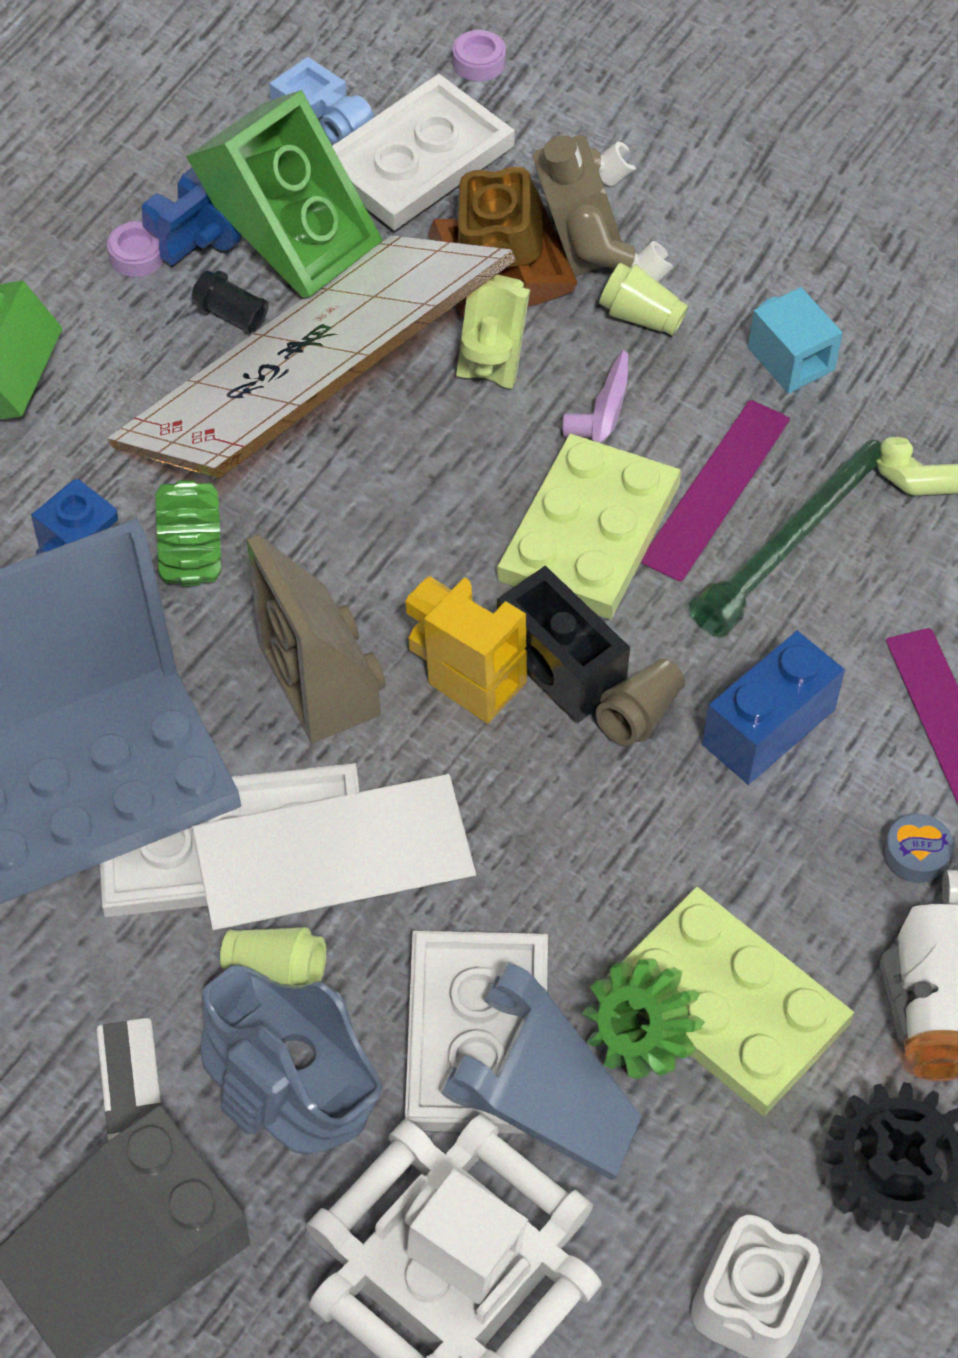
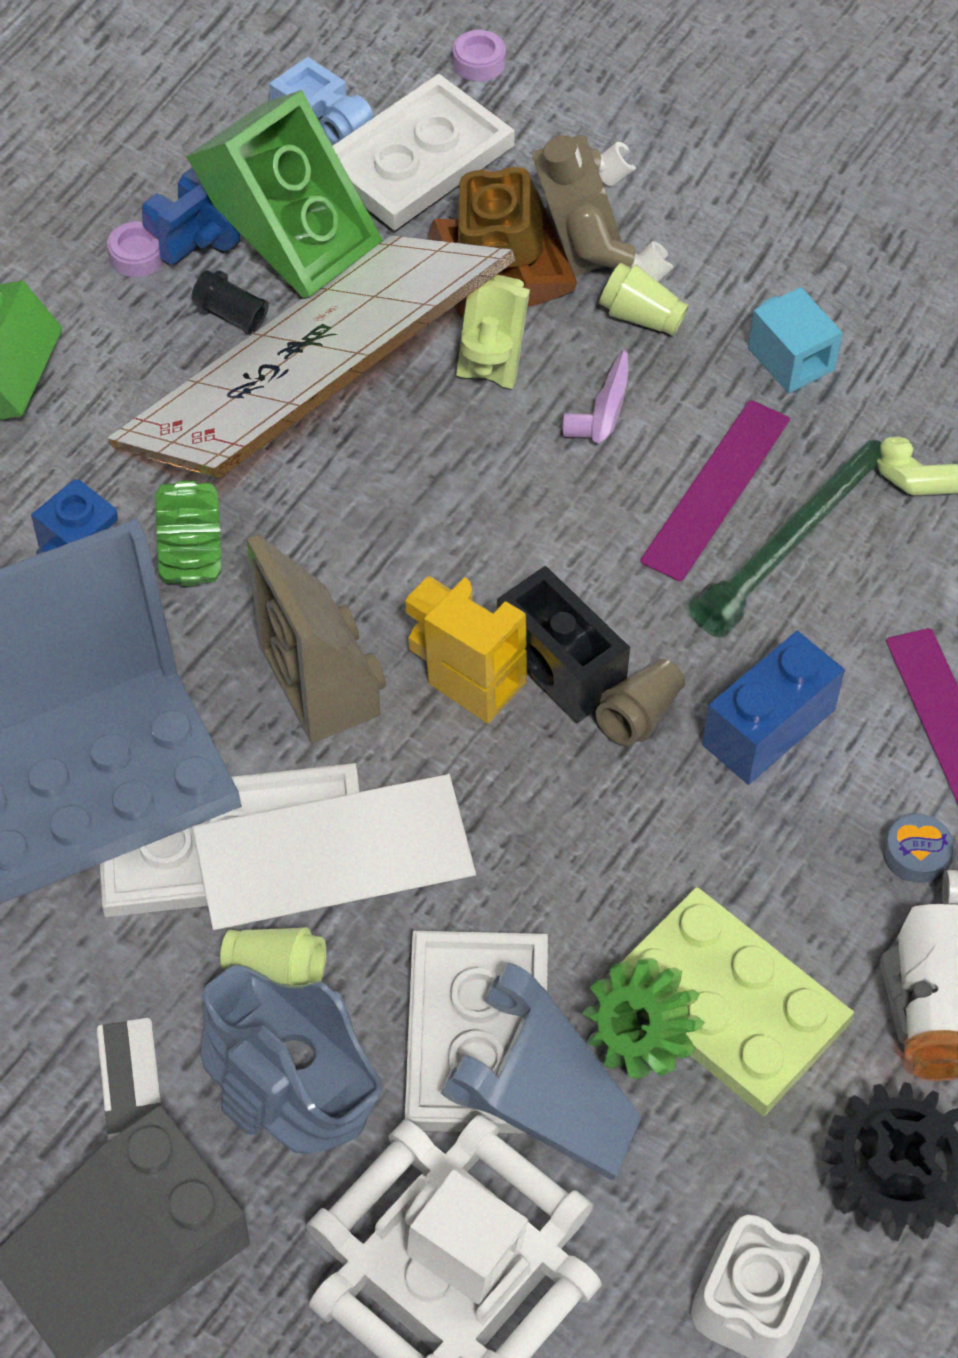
yellowish green plate [497,433,681,620] -> none

